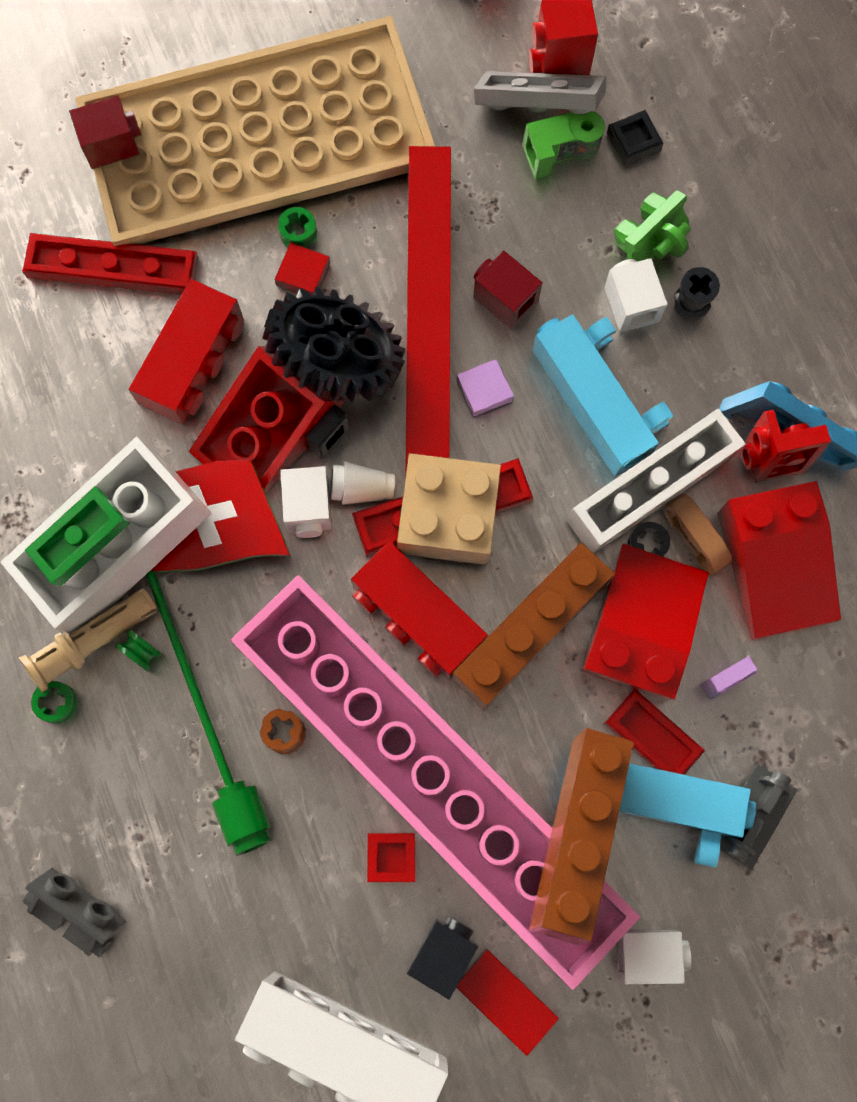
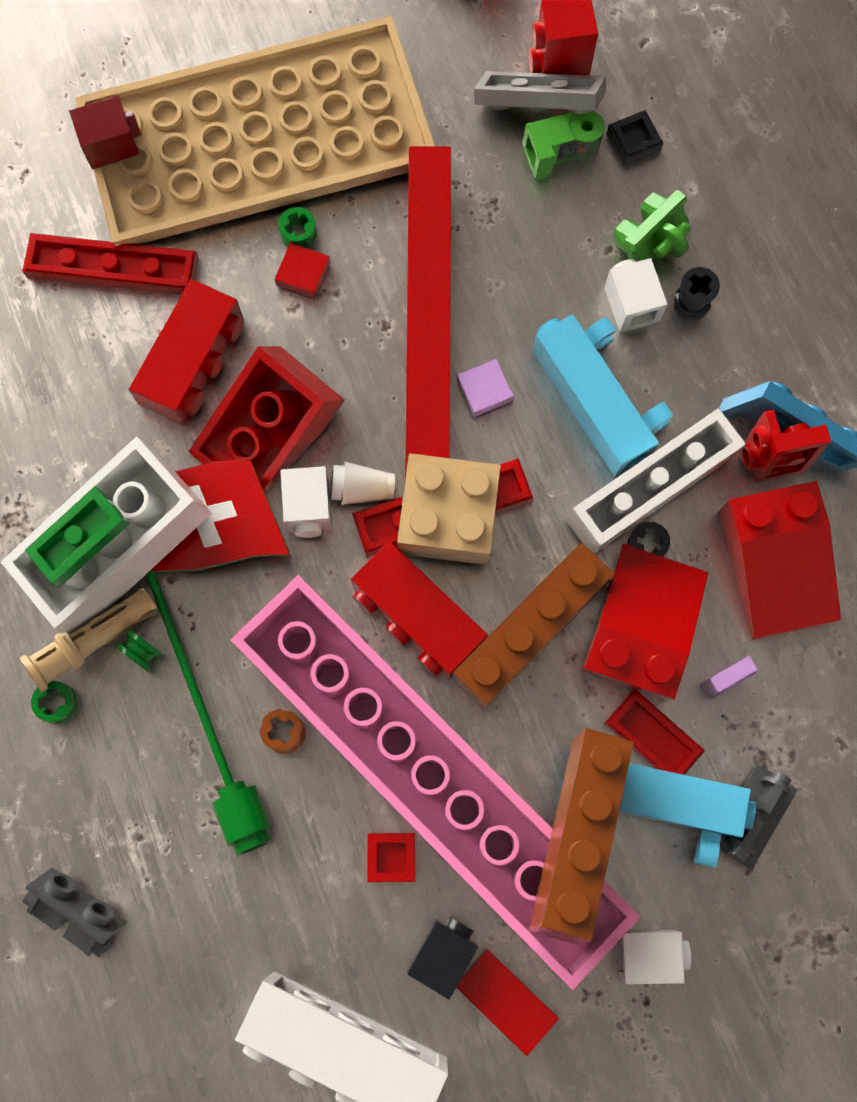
black gear [262,287,405,403] -> none
black tile [305,404,349,459] -> none
dark red brick [473,250,543,329] -> none
medium nougat beam [663,494,732,575] -> none

